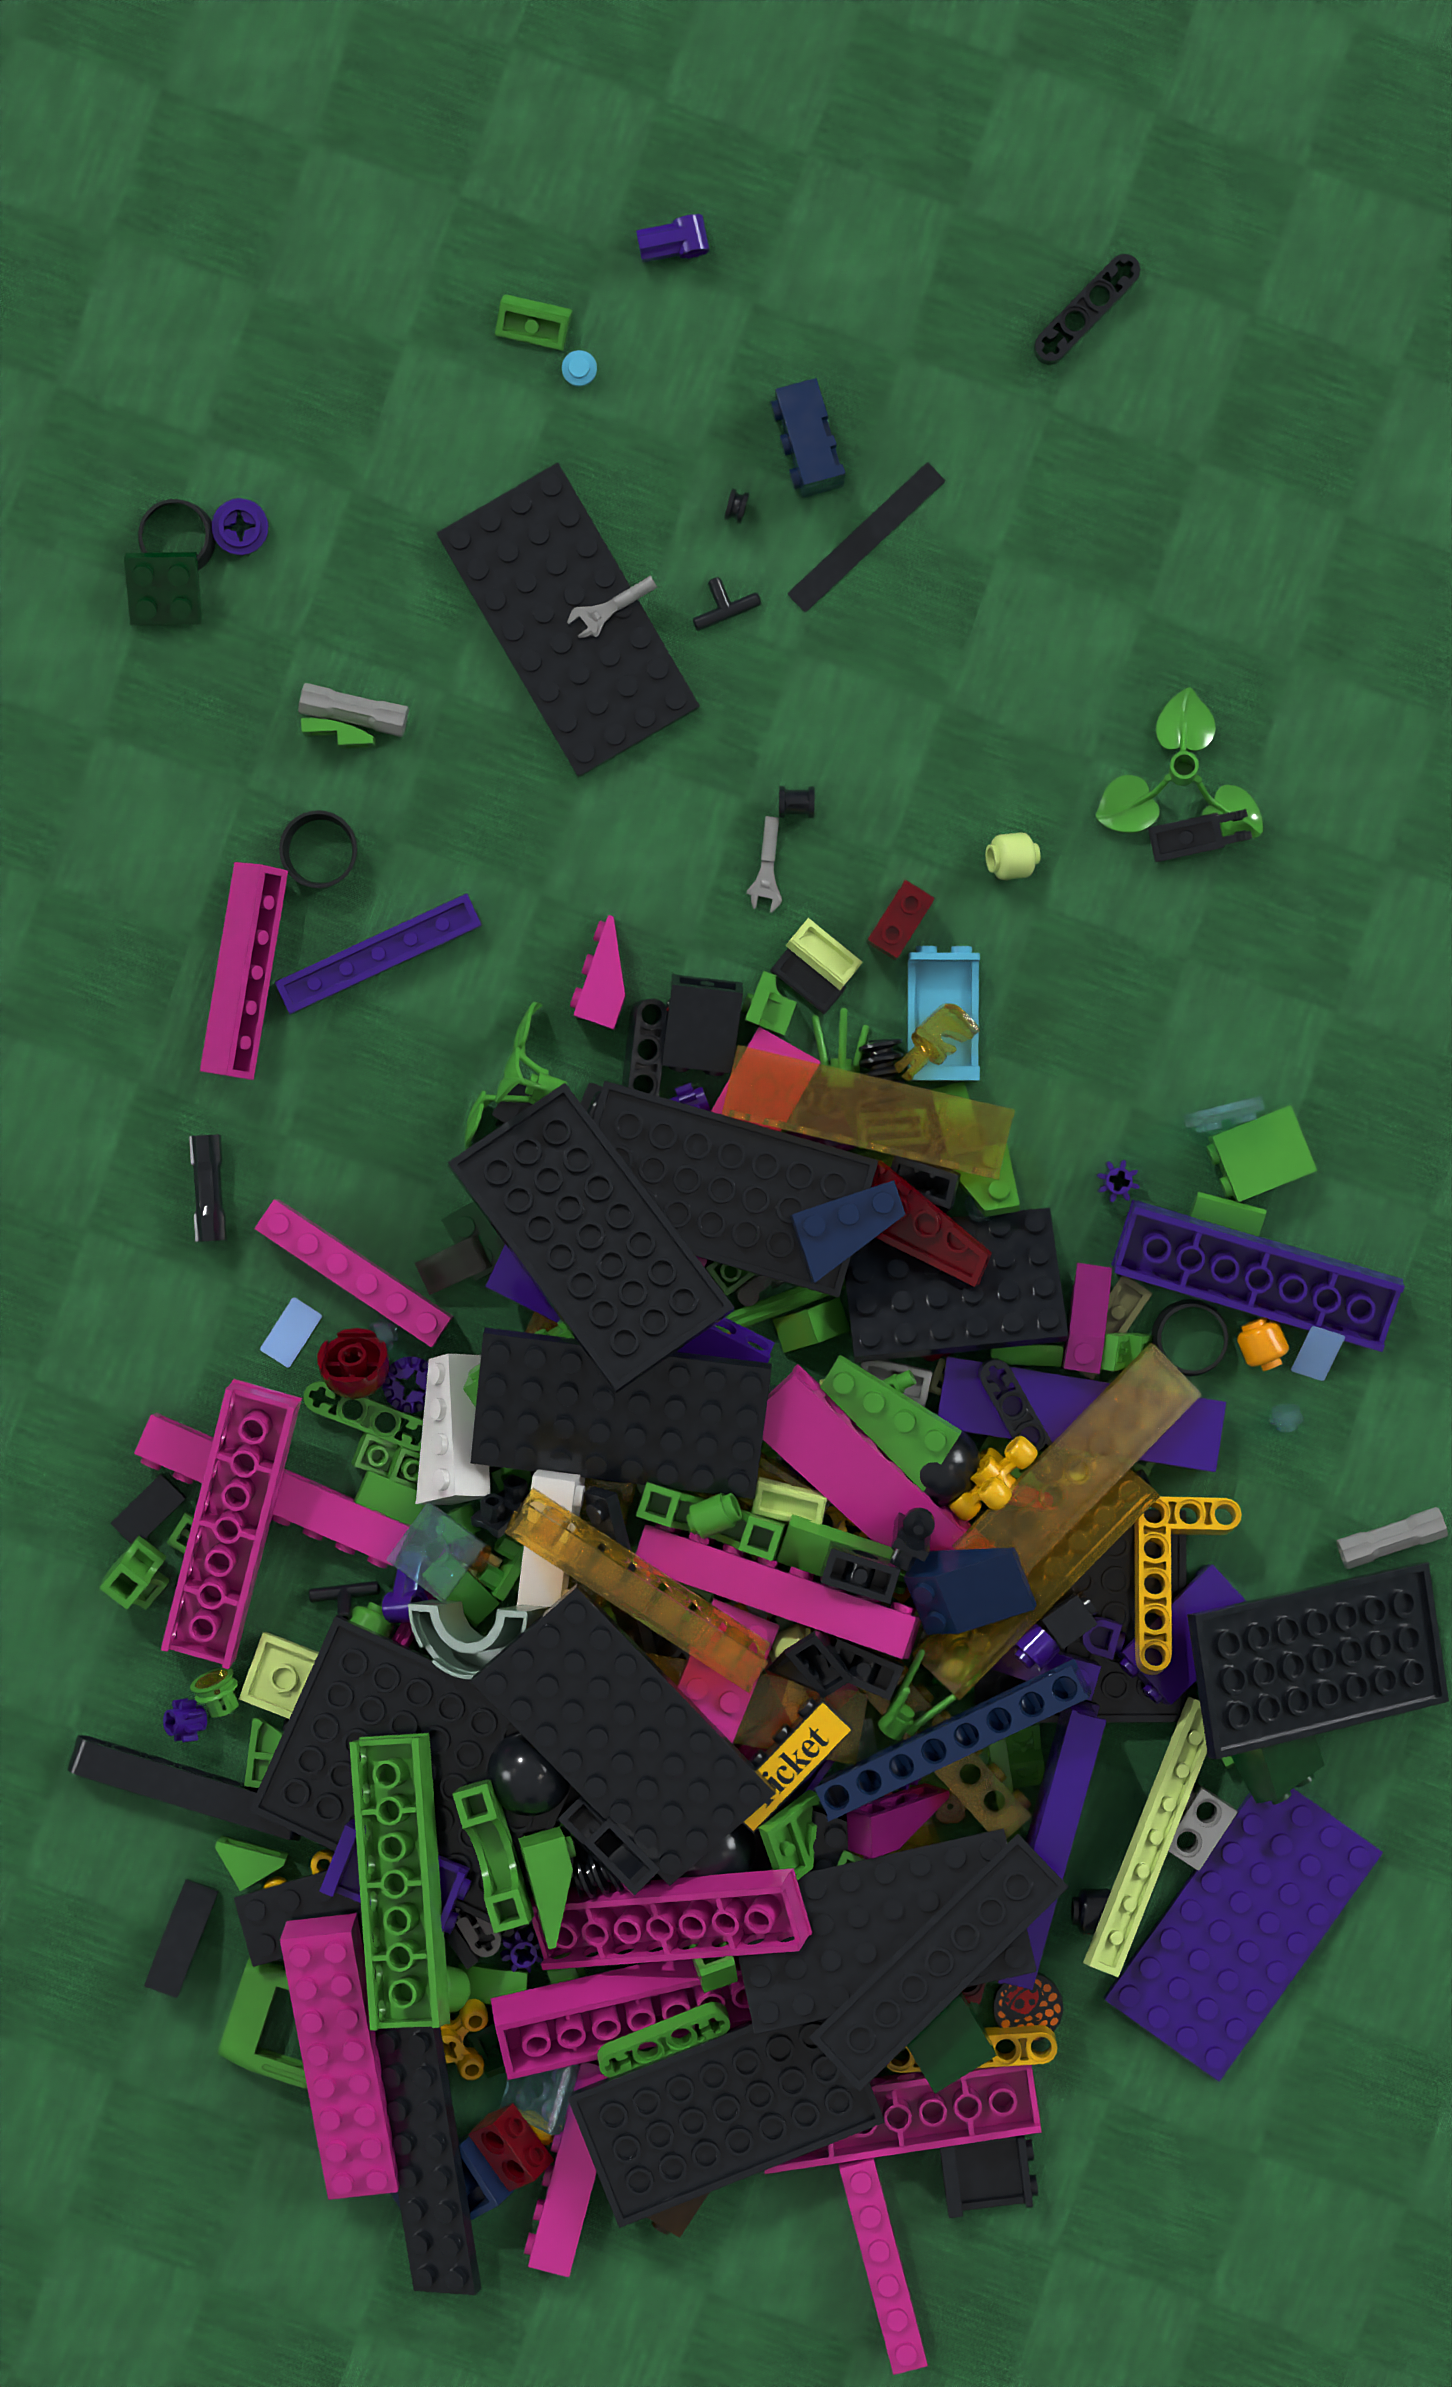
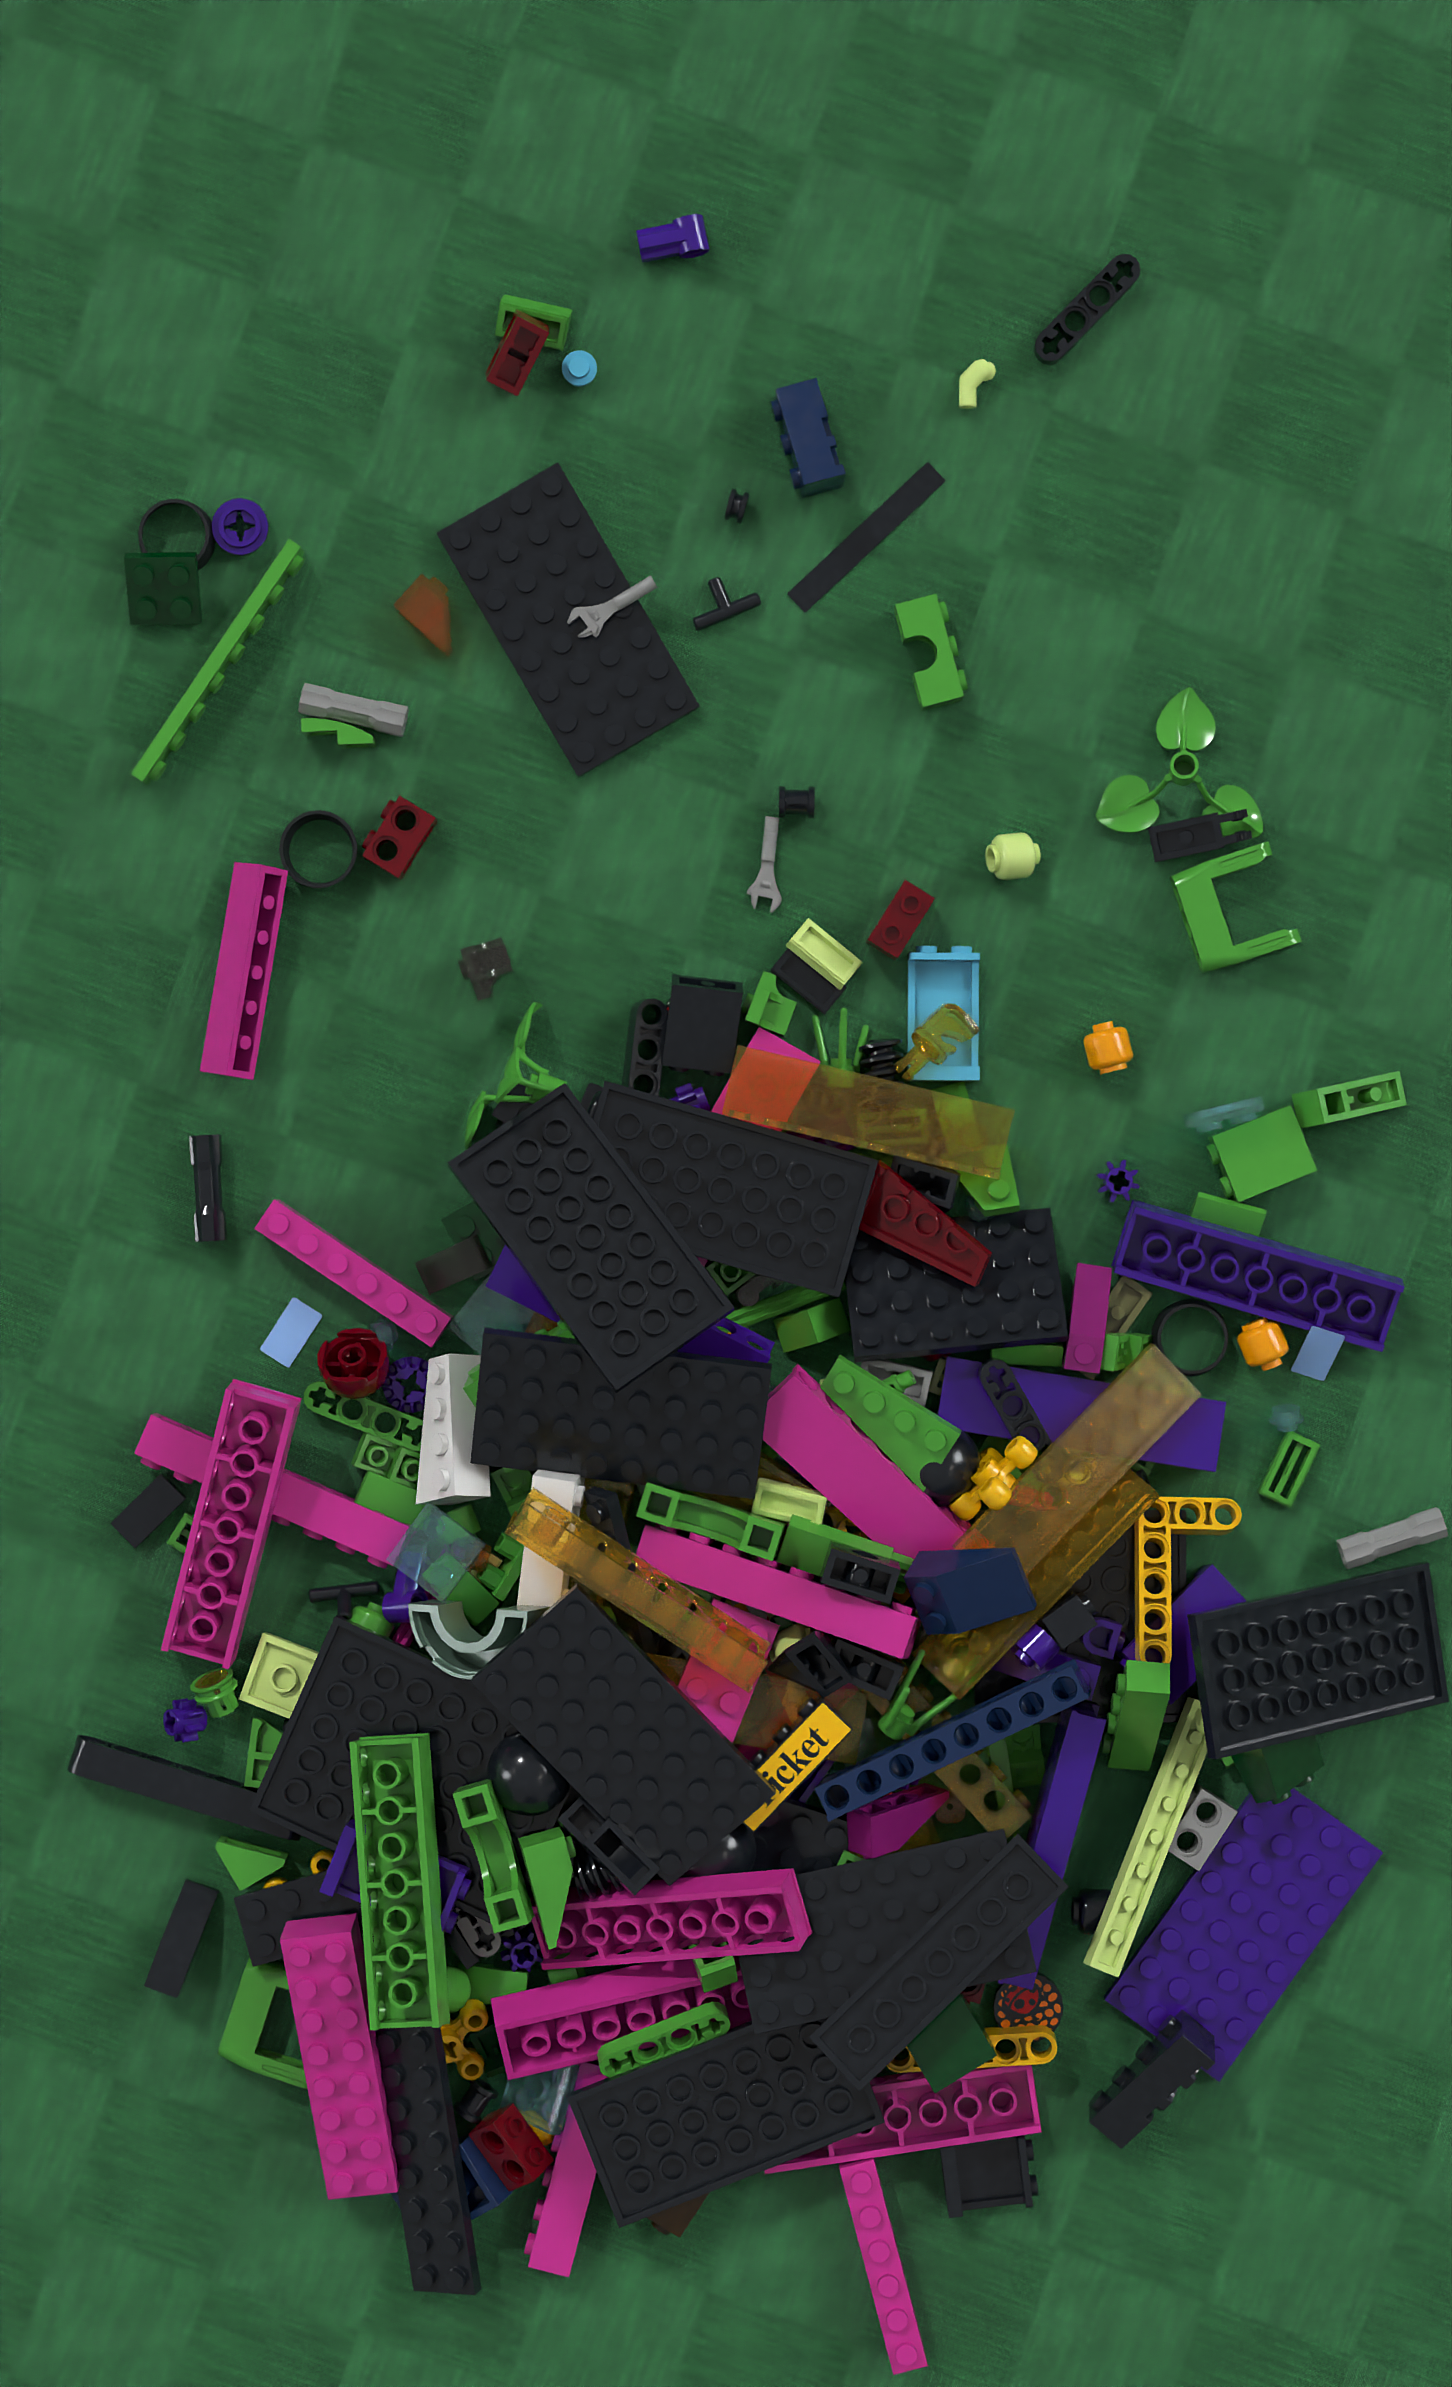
bright green brick [99,1535,170,1610] -> none
dark purple plate [275,893,482,1015] -> none
black hips [471,1474,531,1539] -> none
dark pink slope [570,915,626,1030] -> none
bright green brick [686,1493,742,1539] -> none
bright green wing [758,1789,820,1880] -> none
dark blue wedge [790,1180,905,1283] -> none
black hips [890,1507,935,1572] -> none
none -> bright green plate [131,539,305,785]
none -> dark red brick [361,795,438,880]
none -> clear orange slope [393,574,453,657]
none -> clear light blue plate [447,1272,546,1355]
none -> black bush [453,2078,499,2125]
none -> clear smoke brick [458,937,515,1003]
none -> dark red brick [485,309,550,397]
none -> bright green arch [894,594,968,711]
none -> yellowish green arm [959,359,996,409]
none -> light orange head [1083,1021,1133,1075]
none -> black wedge [1088,2009,1215,2149]
none -> bright green brick [1101,1660,1170,1771]
none -> bright green connector [1170,841,1302,973]
none -> bright green tile [1257,1429,1321,1508]
none -> bright green slope [1291,1071,1407,1128]

